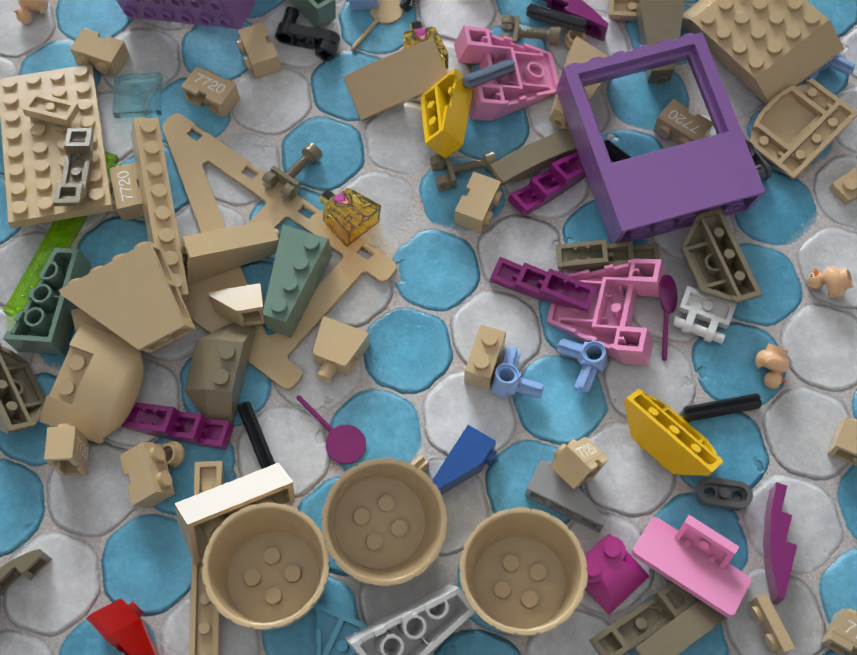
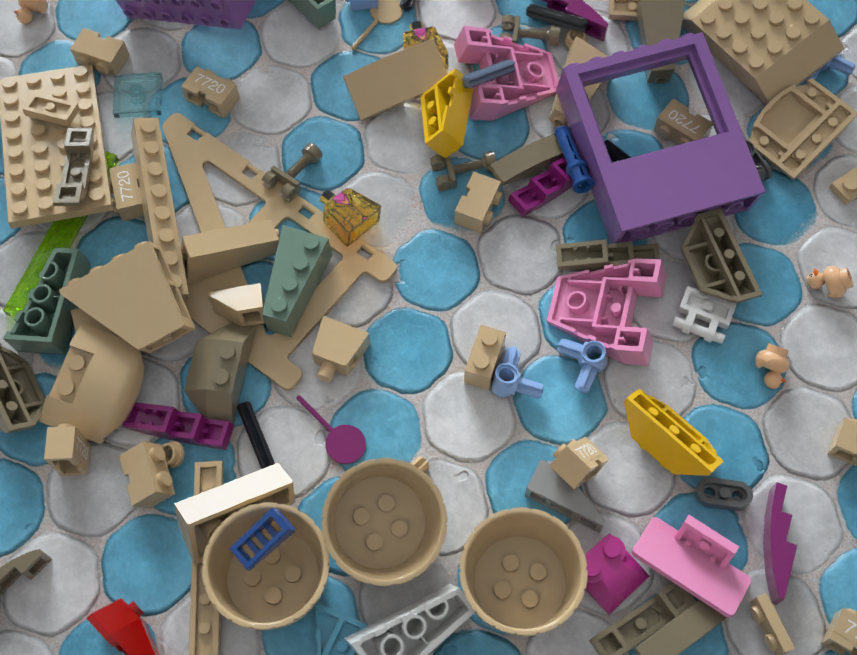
tan brick [236,22,281,79] -> none
black beam [275,6,341,61] -> none
blue slope [432,425,497,495] -> none
magenta slope [489,257,597,312] -> none
magenta piece [659,275,678,361] -> none
black axle [682,393,762,422] -> none
none -> blue slope [229,508,296,571]
none -> blue pin [554,126,595,194]

